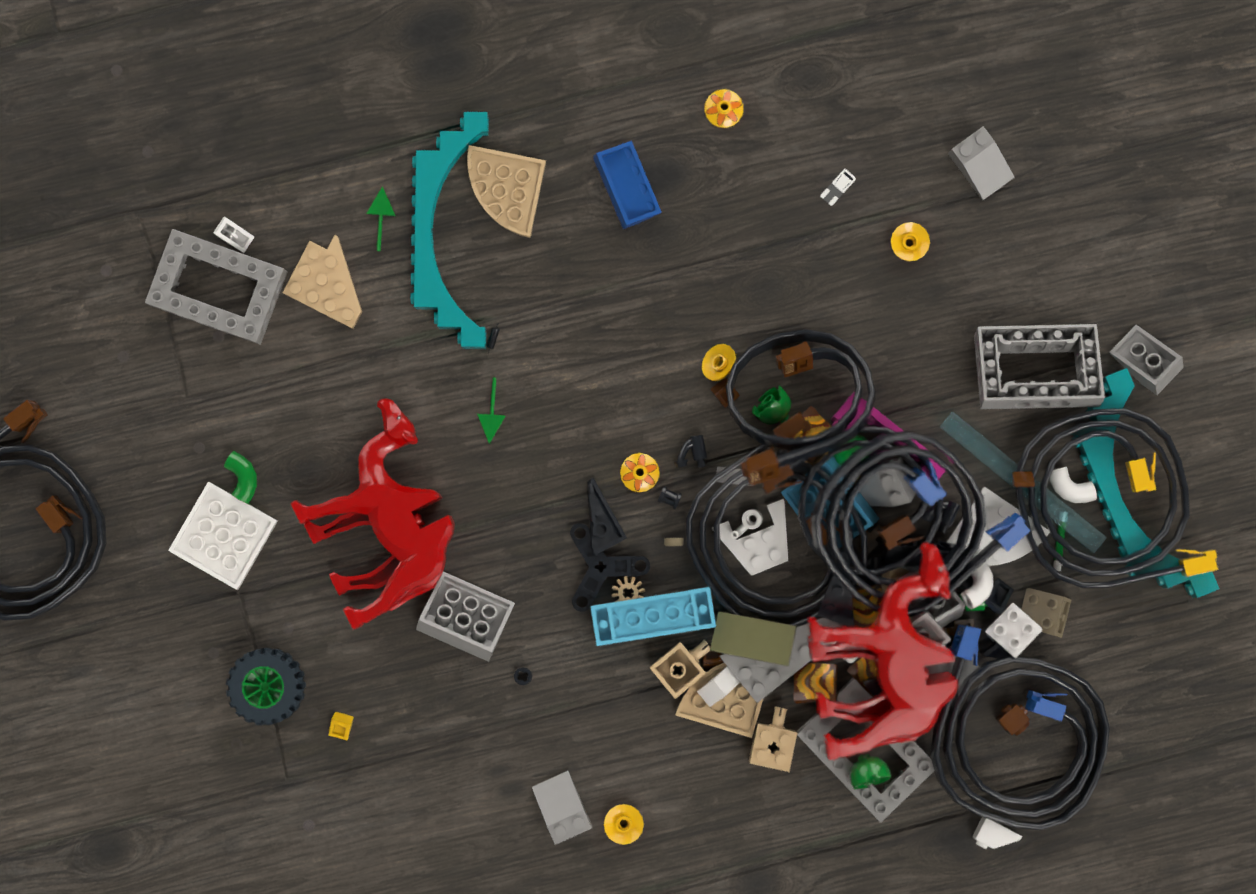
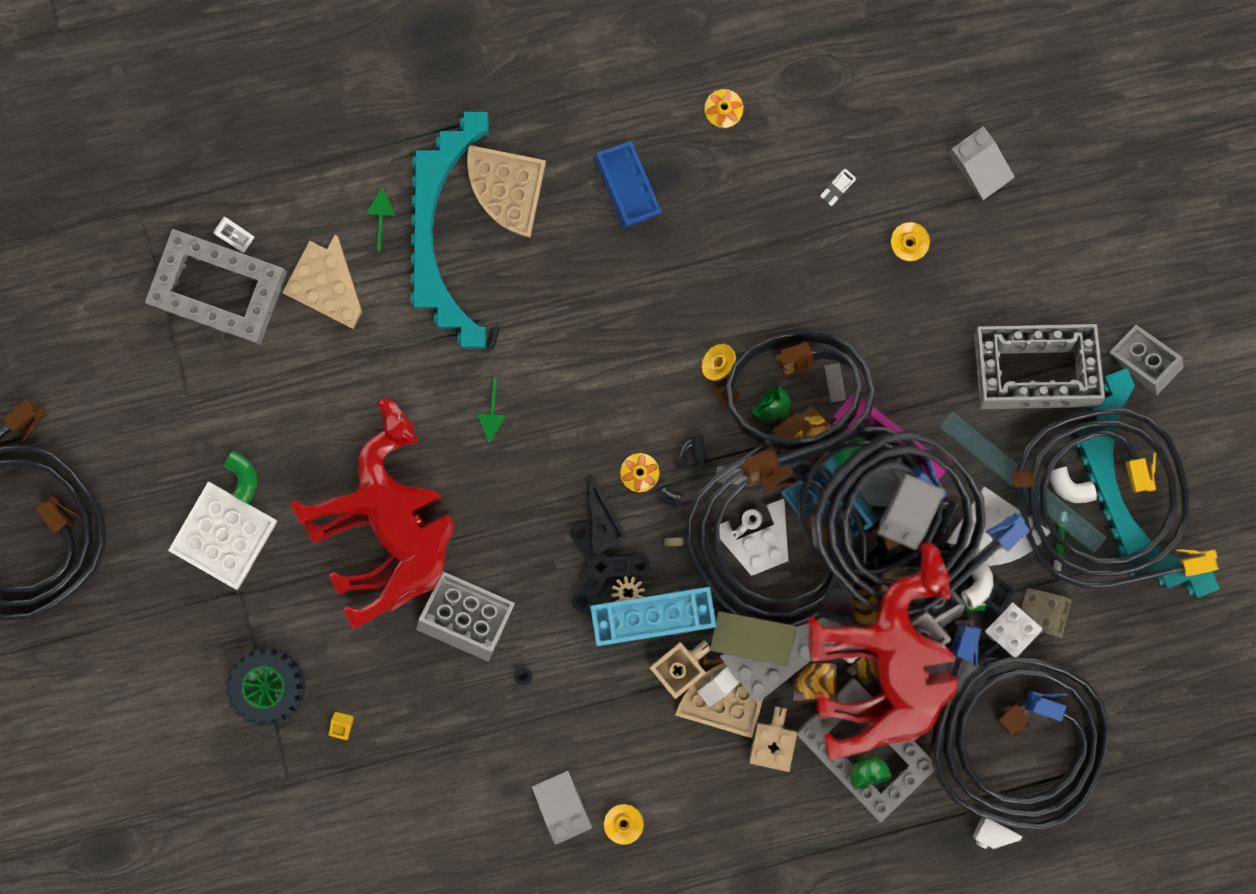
none -> light grey sticker [825,363,846,402]
none -> light grey slope [878,474,944,550]

